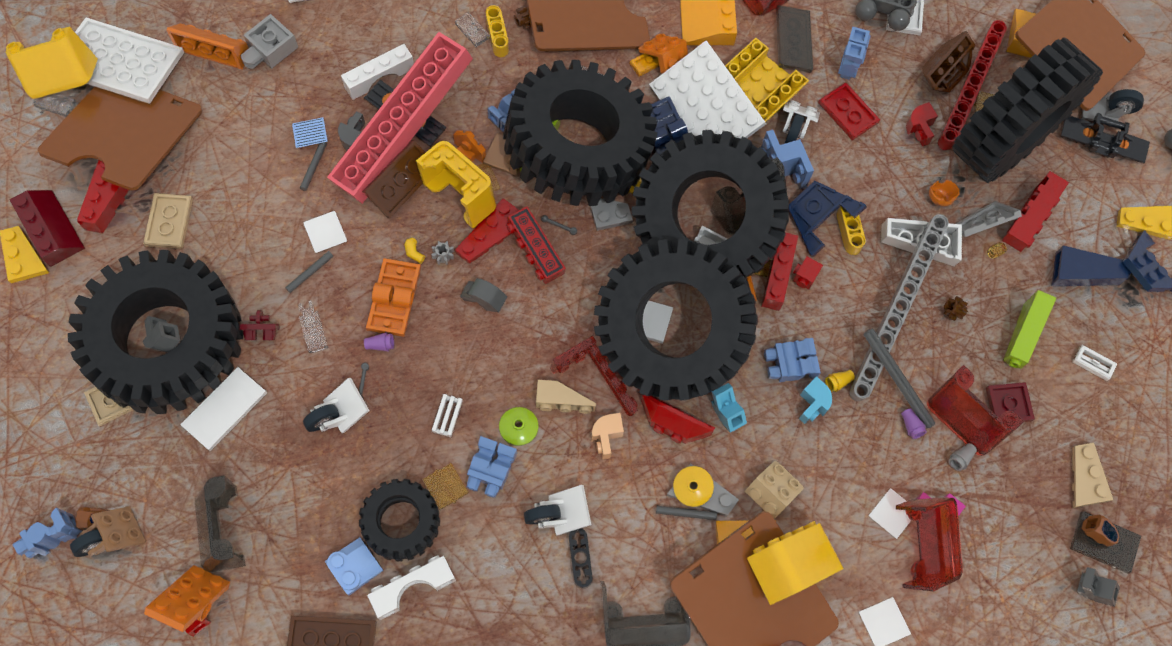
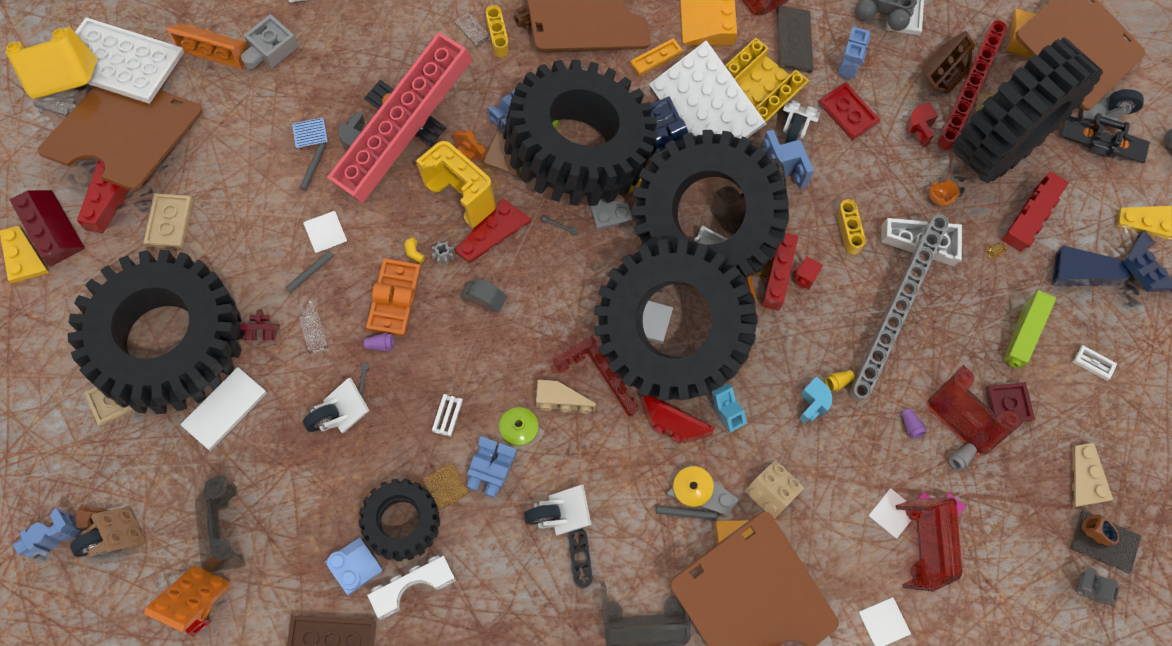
dark grey brick [143,316,180,352] -> none
white arch [341,44,414,100] -> none
reddish brown plate [362,140,426,218] -> none
red brick [506,206,566,284] -> none
light nougat brick [591,413,624,459] -> none
orange bracket [638,34,688,73] -> none
yellow windscreen [747,521,844,605] -> none
medium blue hips [764,338,821,382] -> none
dark blue wing [789,181,867,257] -> none
dark grey axle [864,328,935,429] -> none
reddish brown gear [944,296,968,321] -> none
light grey wing [956,201,1022,237] -> none

